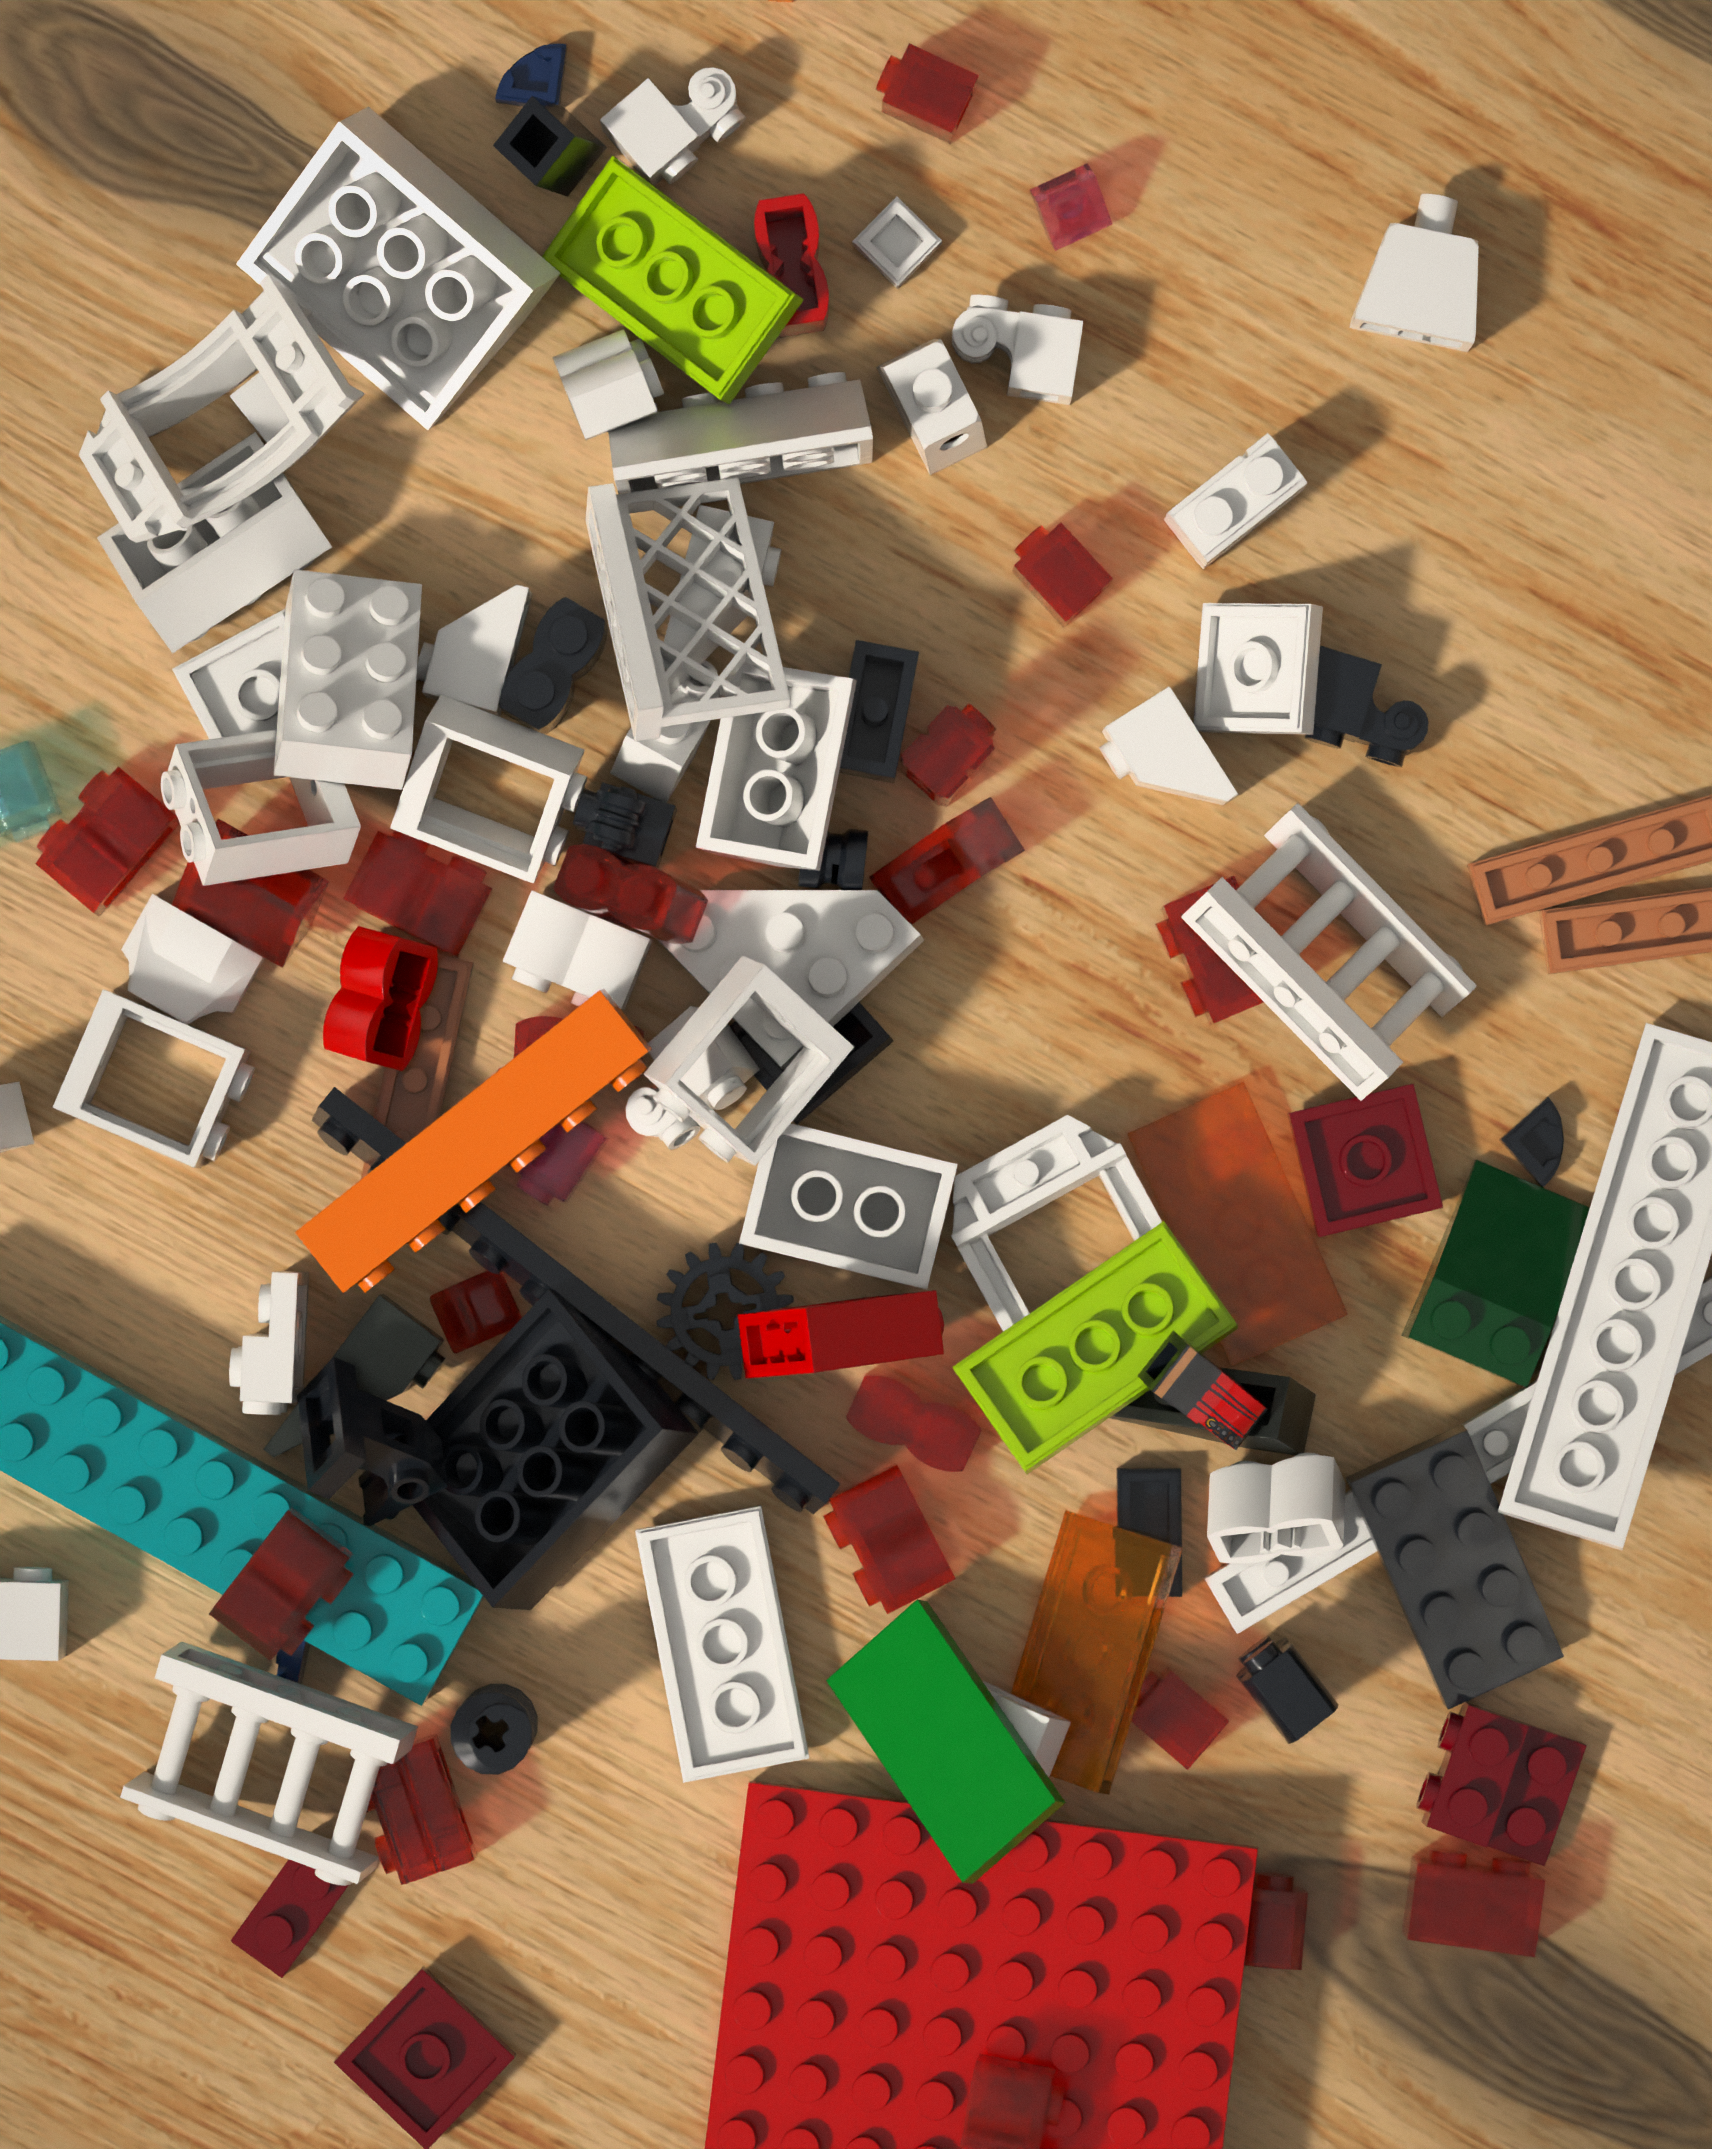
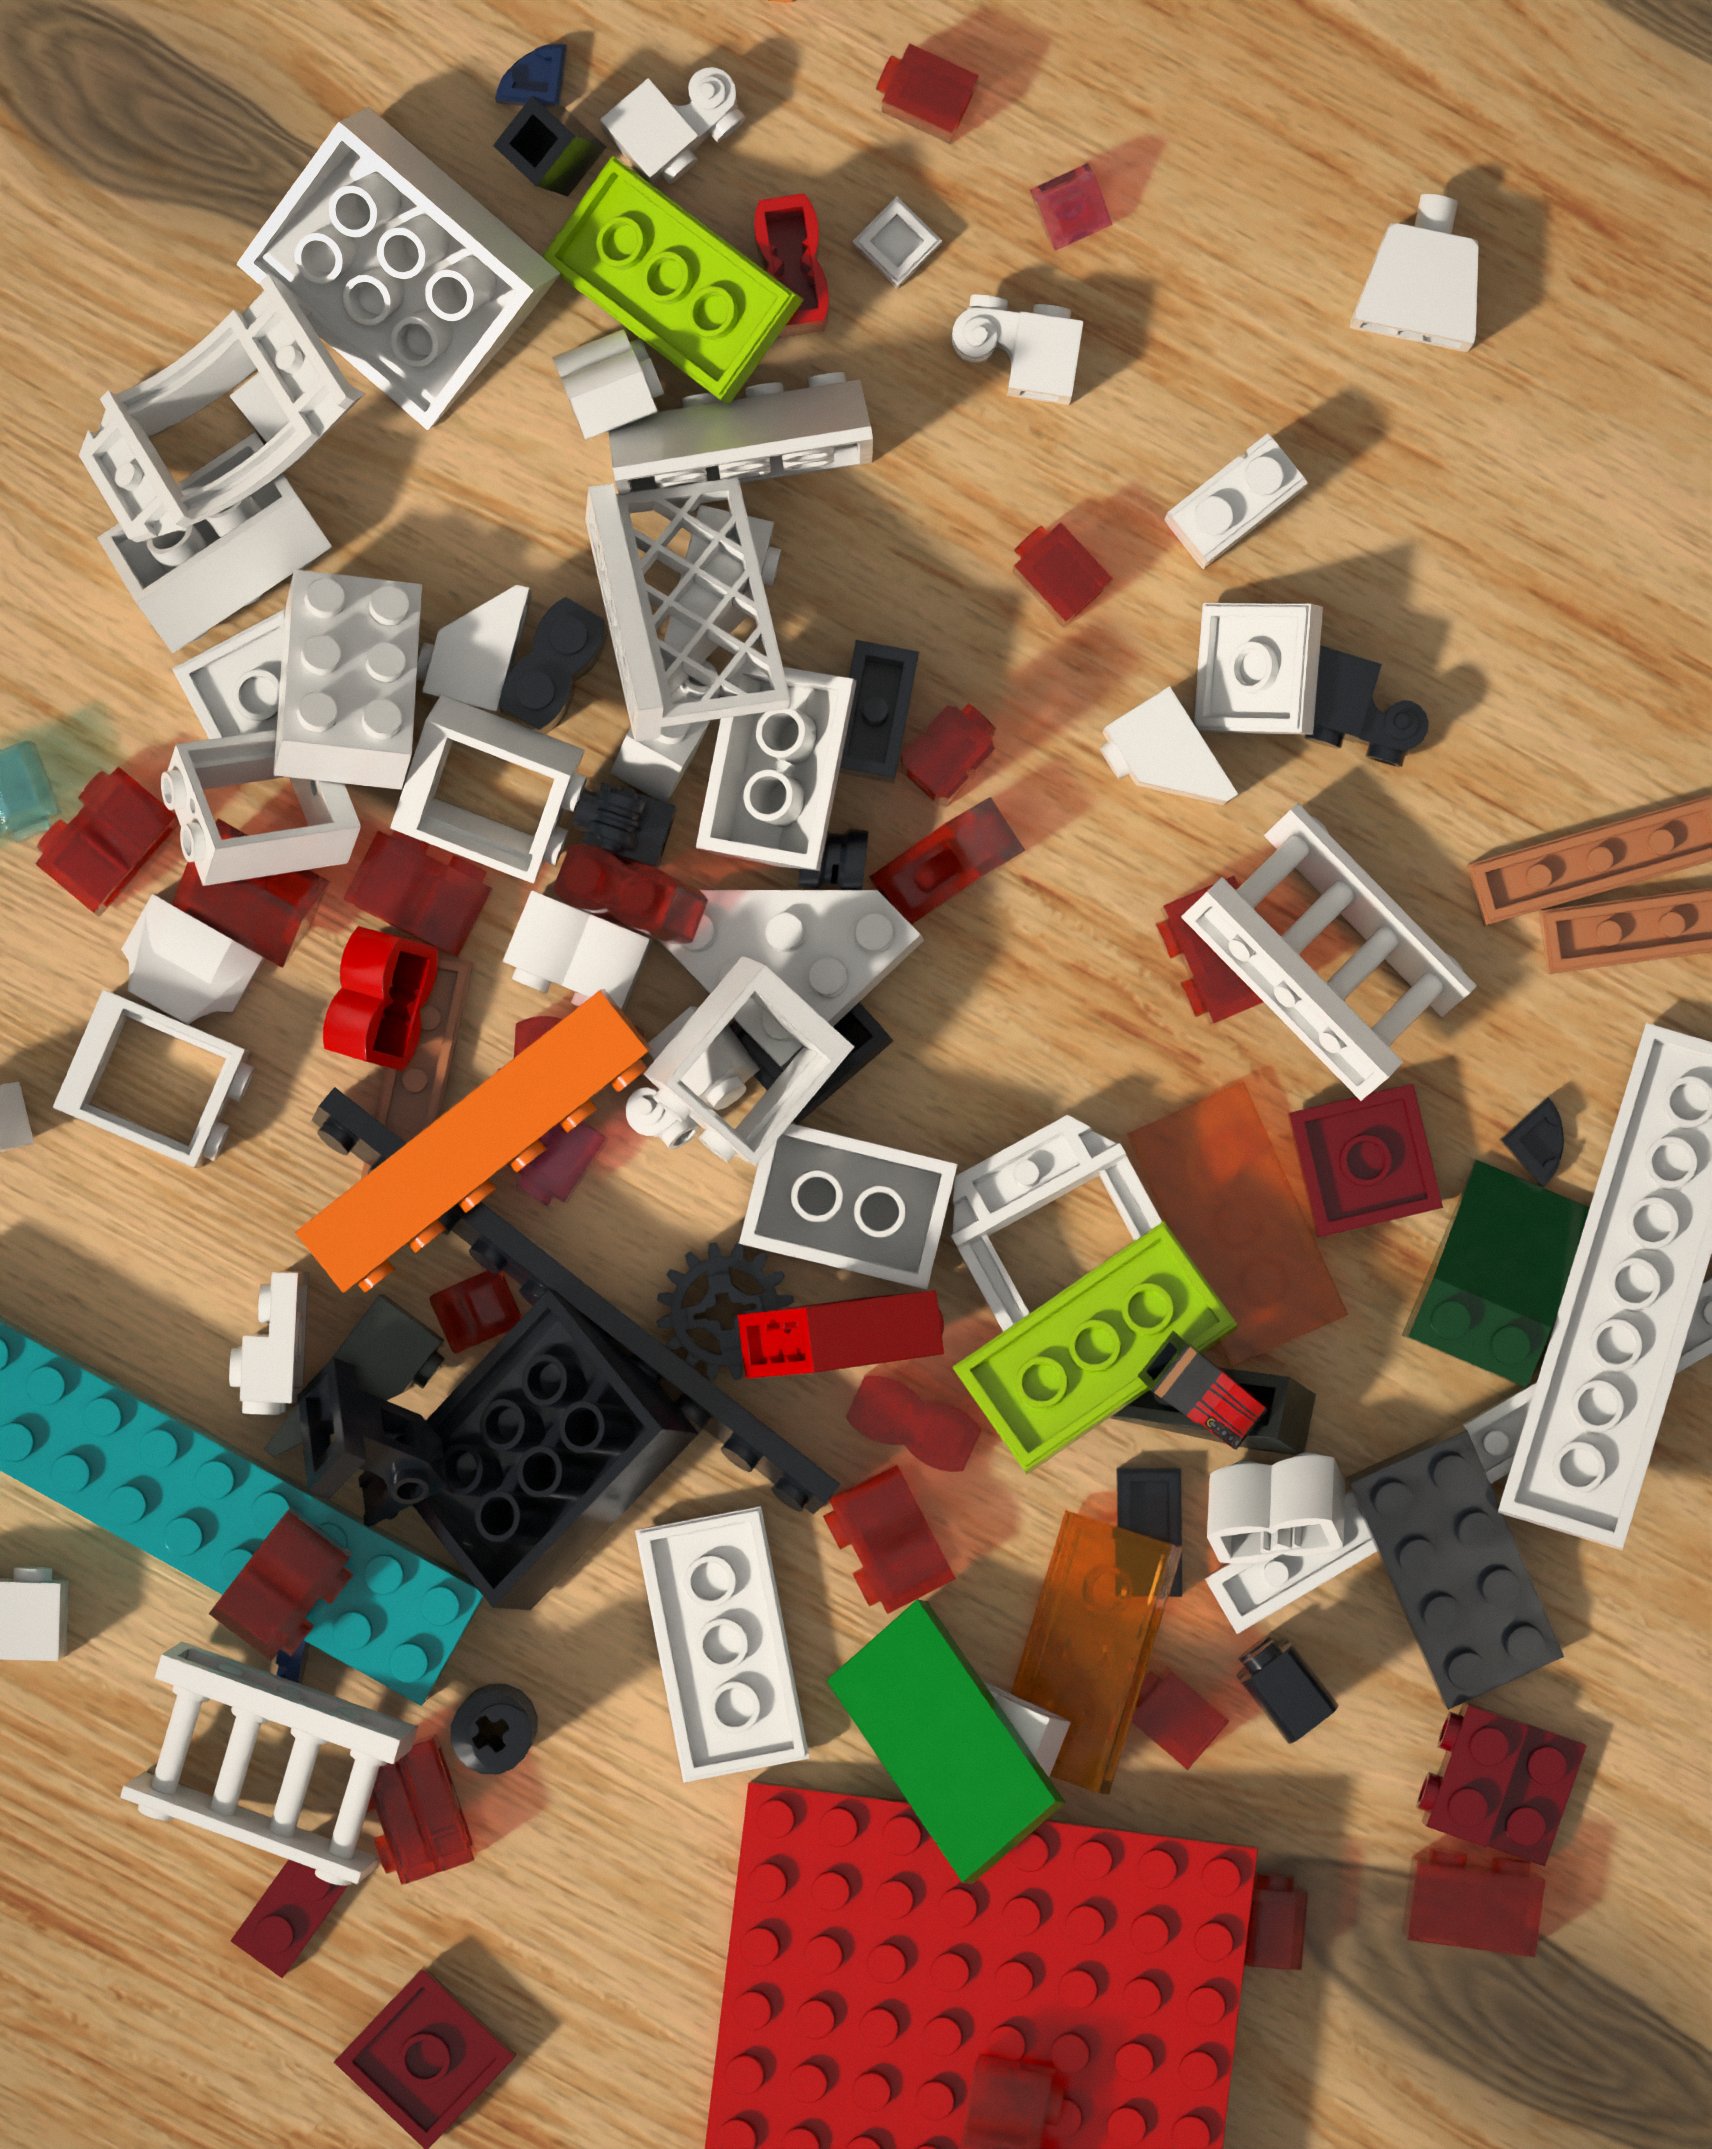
white torso [877,339,987,475] -> none

